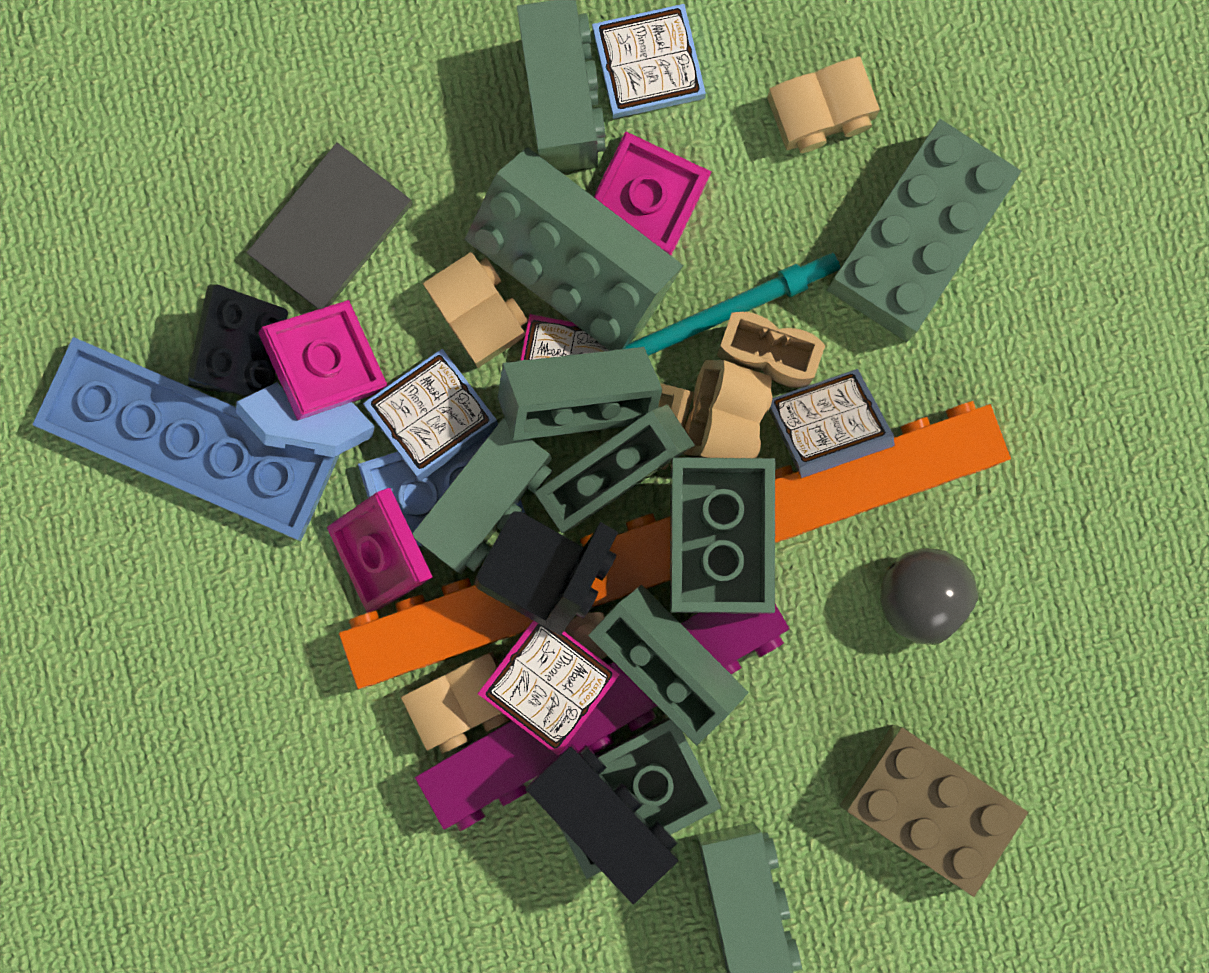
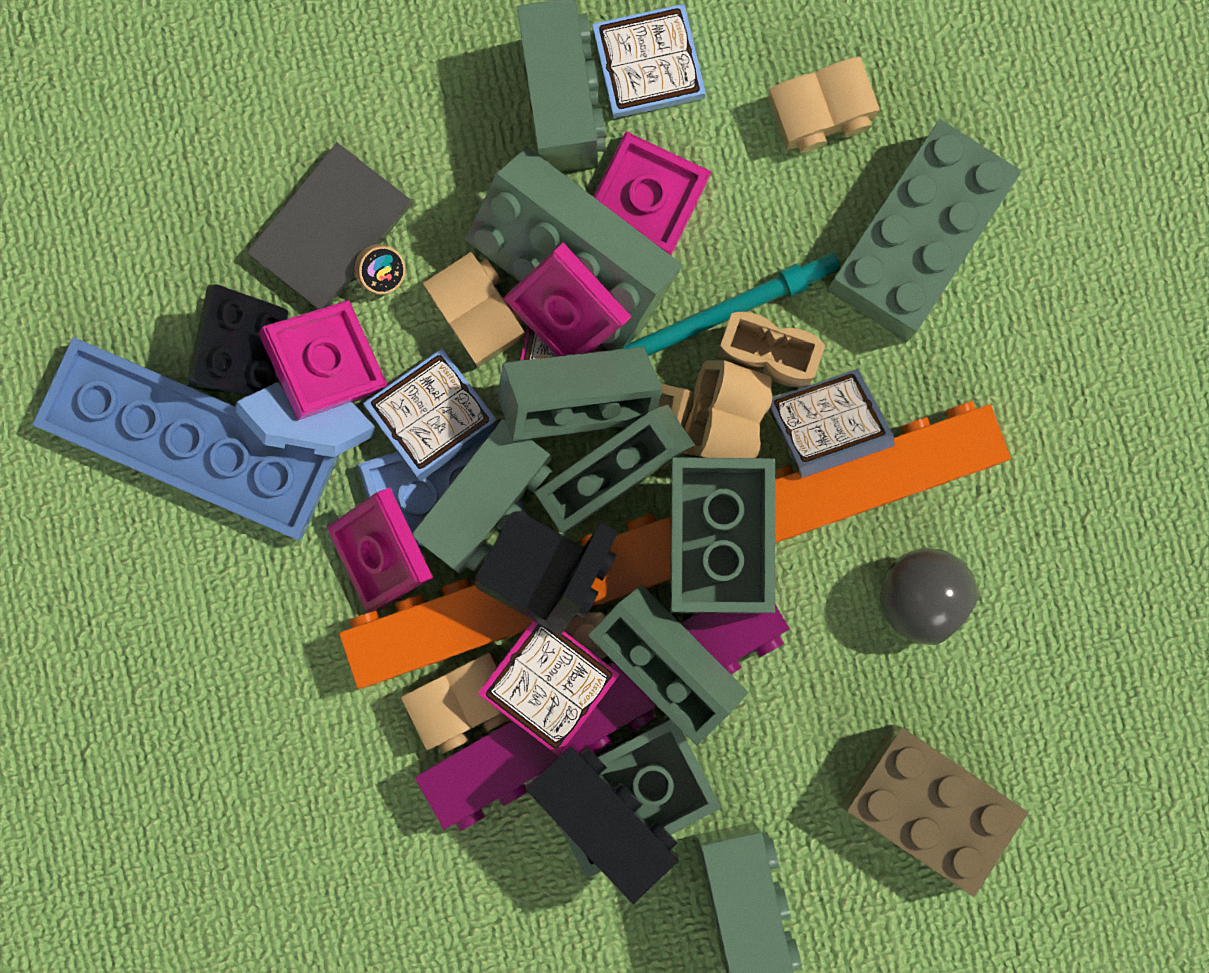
none -> tile [354,244,406,294]
none -> dark pink tile [503,243,631,357]

